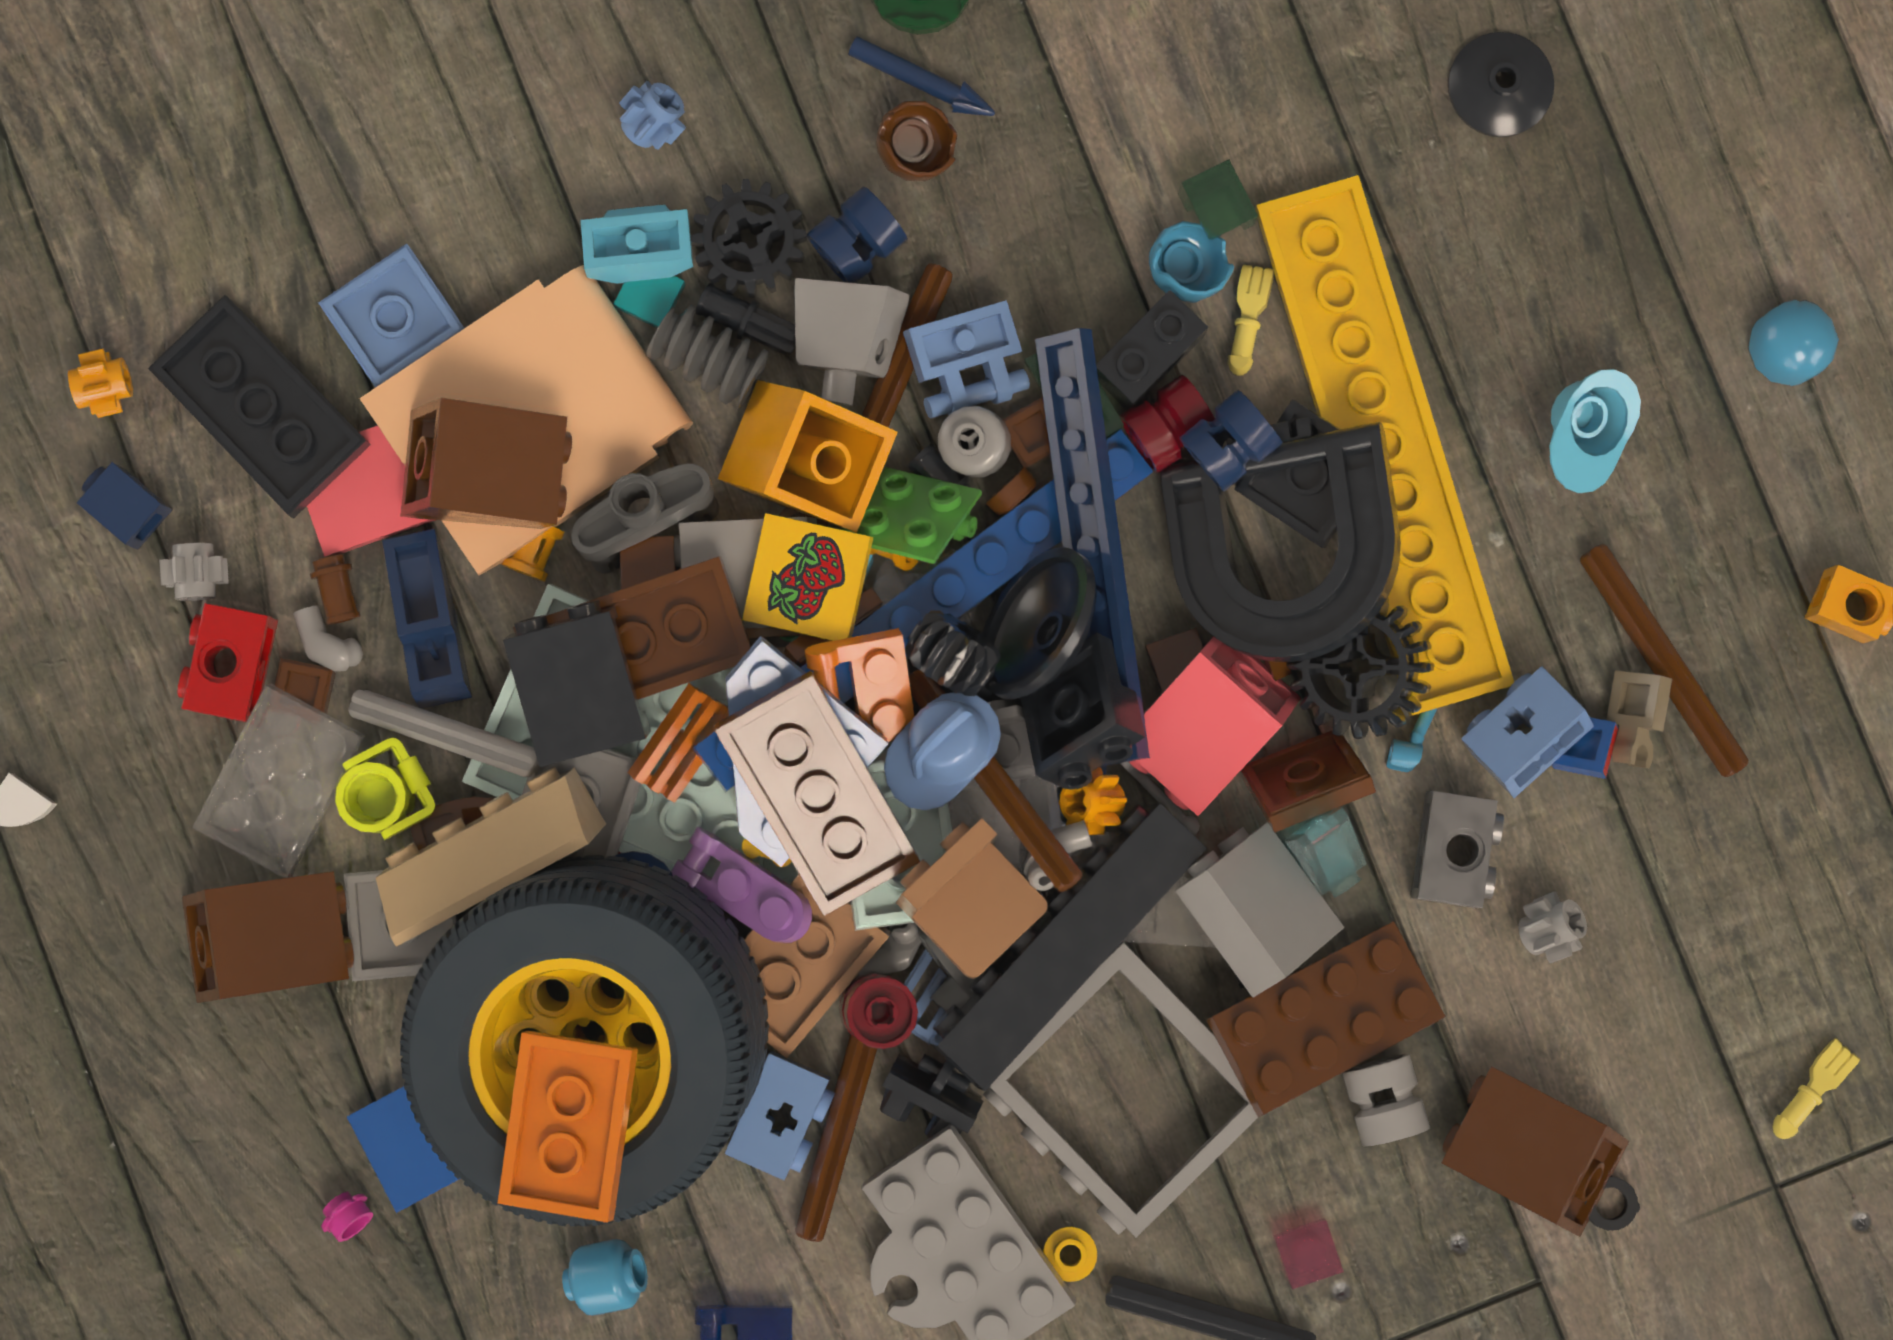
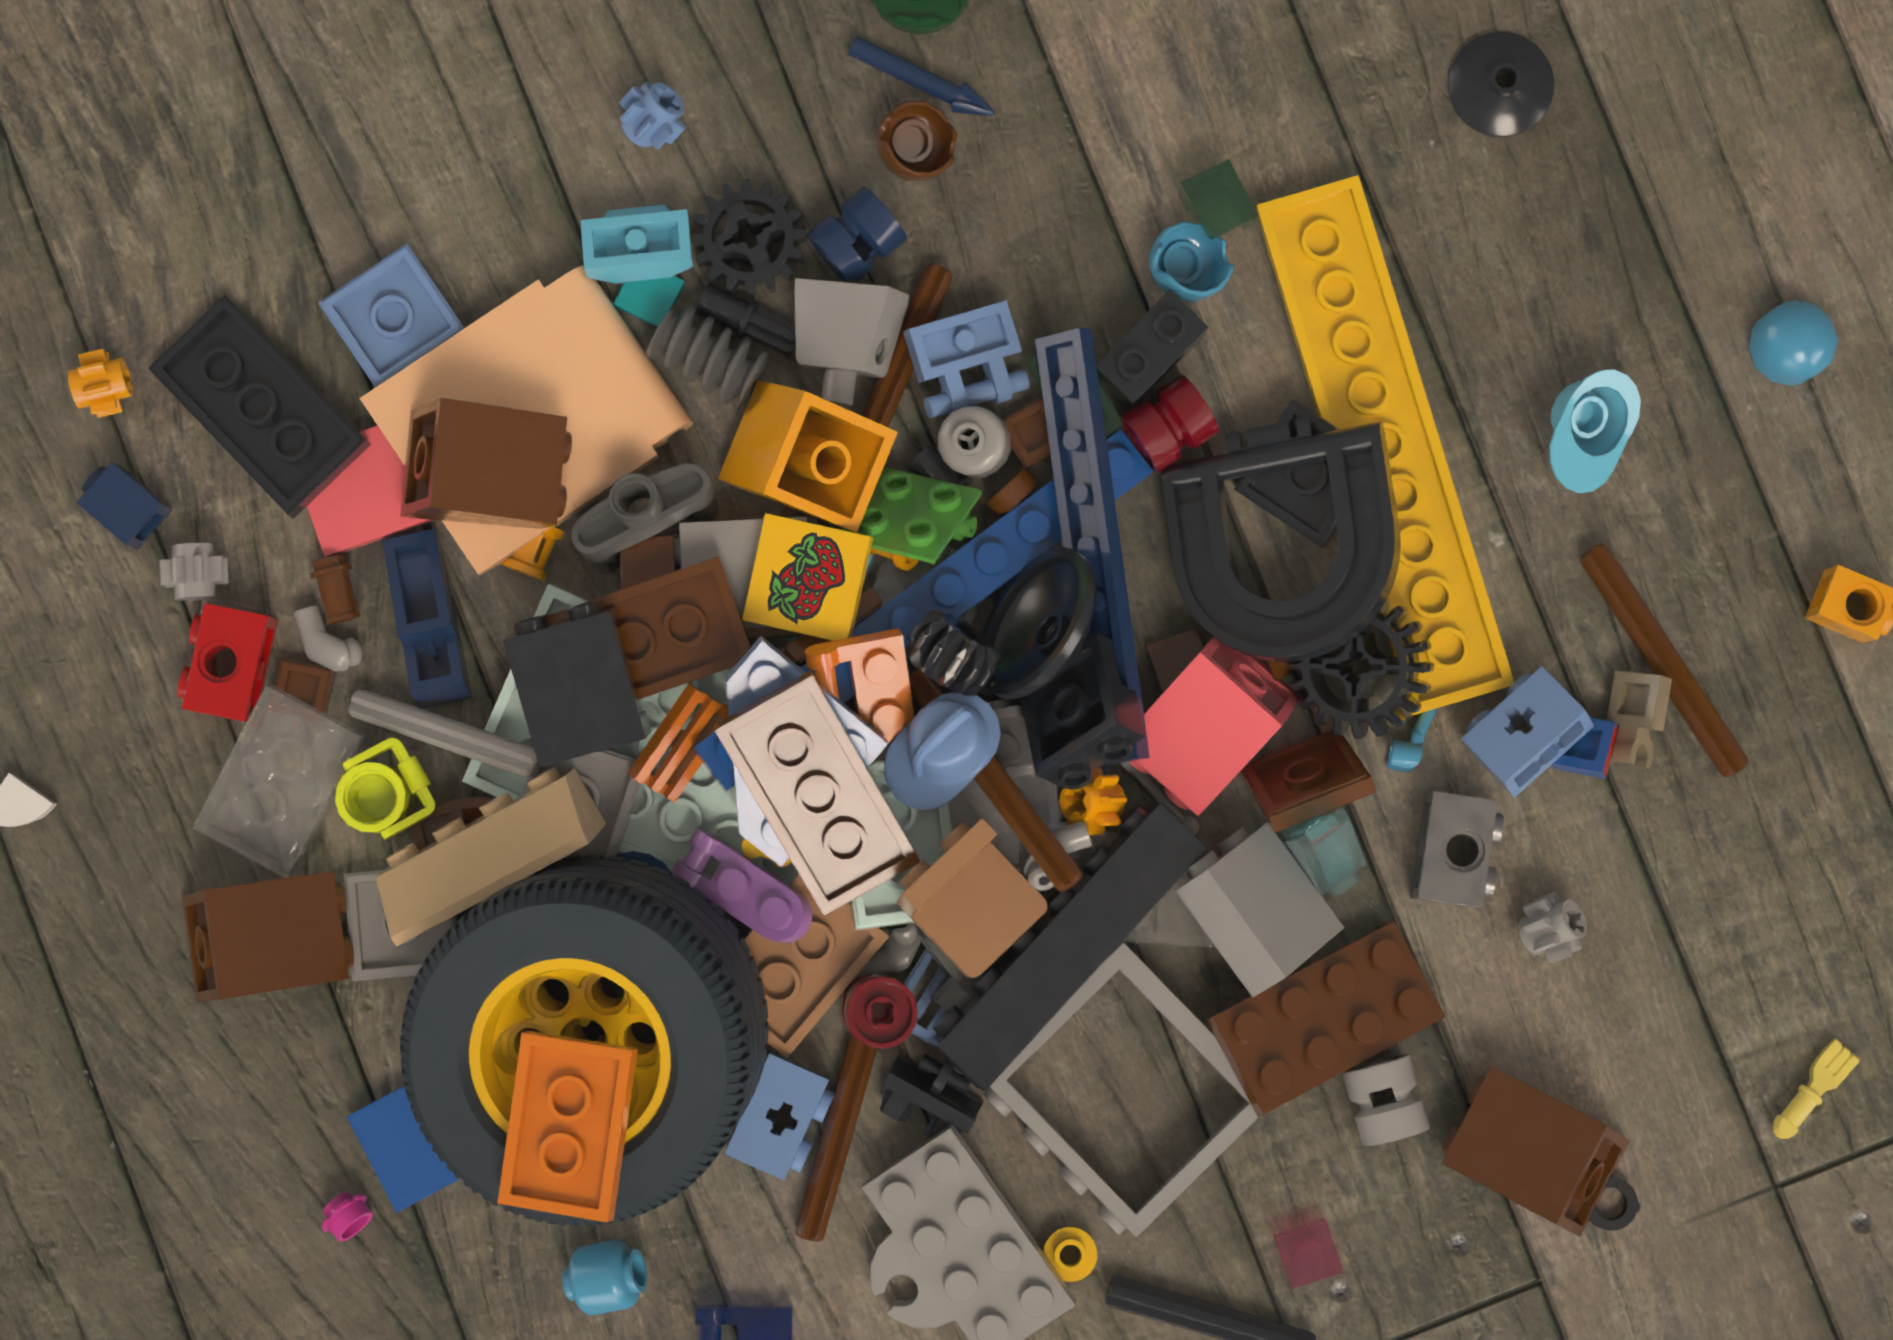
dark blue wheel [1179,389,1283,492] -> none
light yellow piece [1228,265,1274,376] -> none

